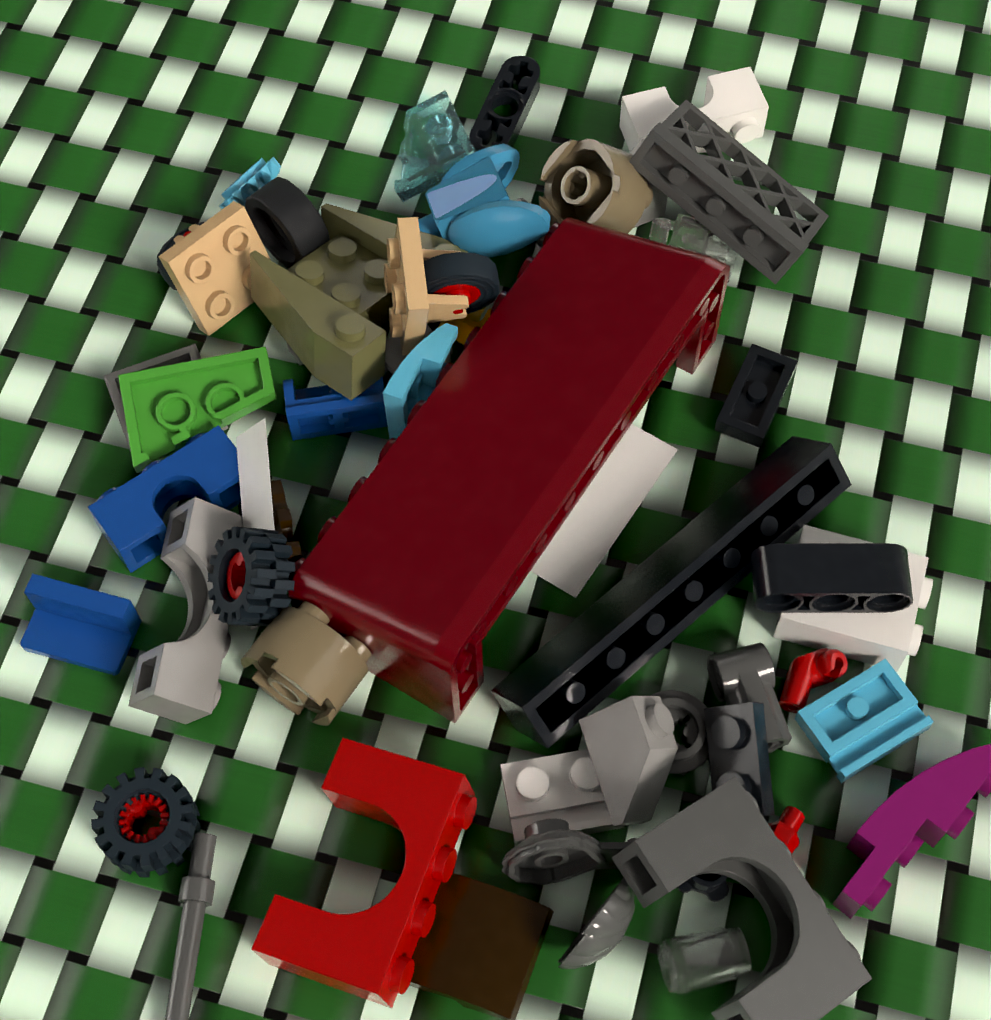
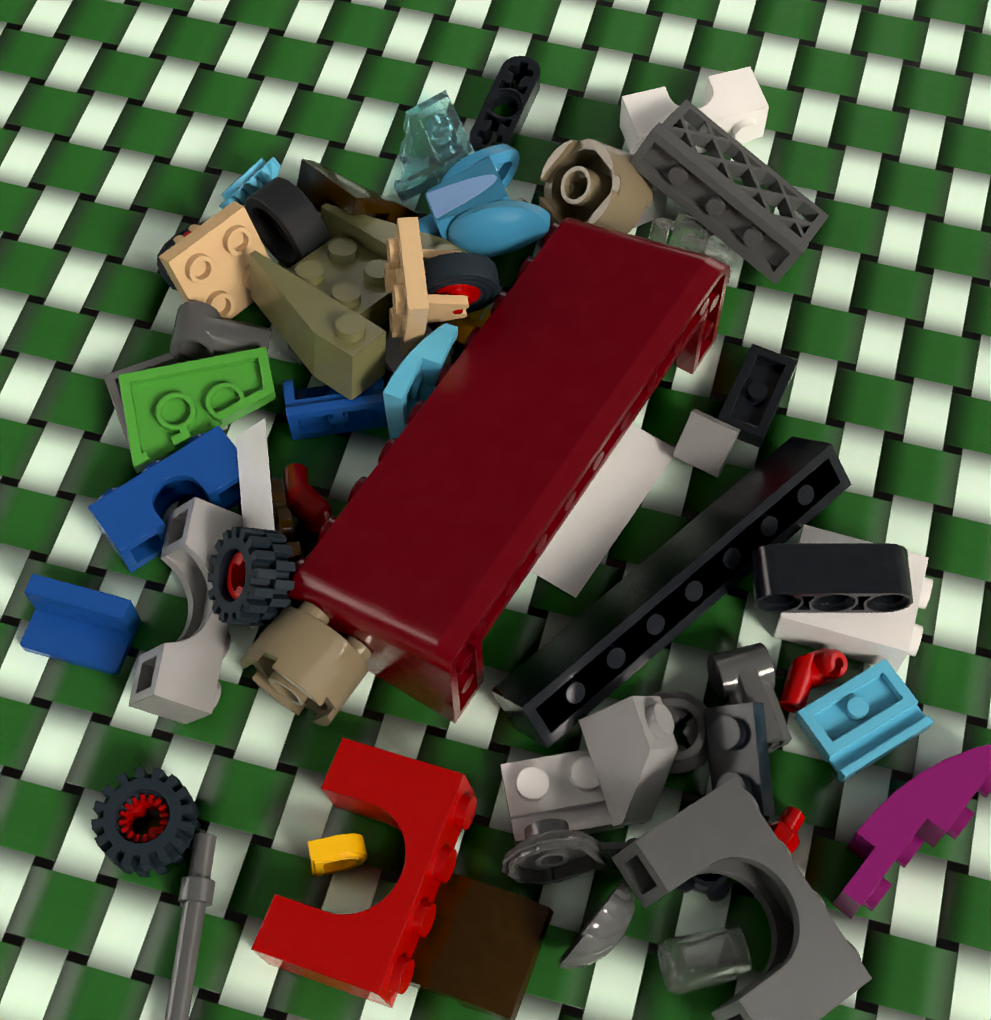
none -> dark grey piece [169,301,272,363]
none -> red arm [283,463,332,533]
none -> dark brown slope [296,159,420,224]
none -> yellow tile [307,833,368,877]
none -> light grey tile [672,409,740,477]

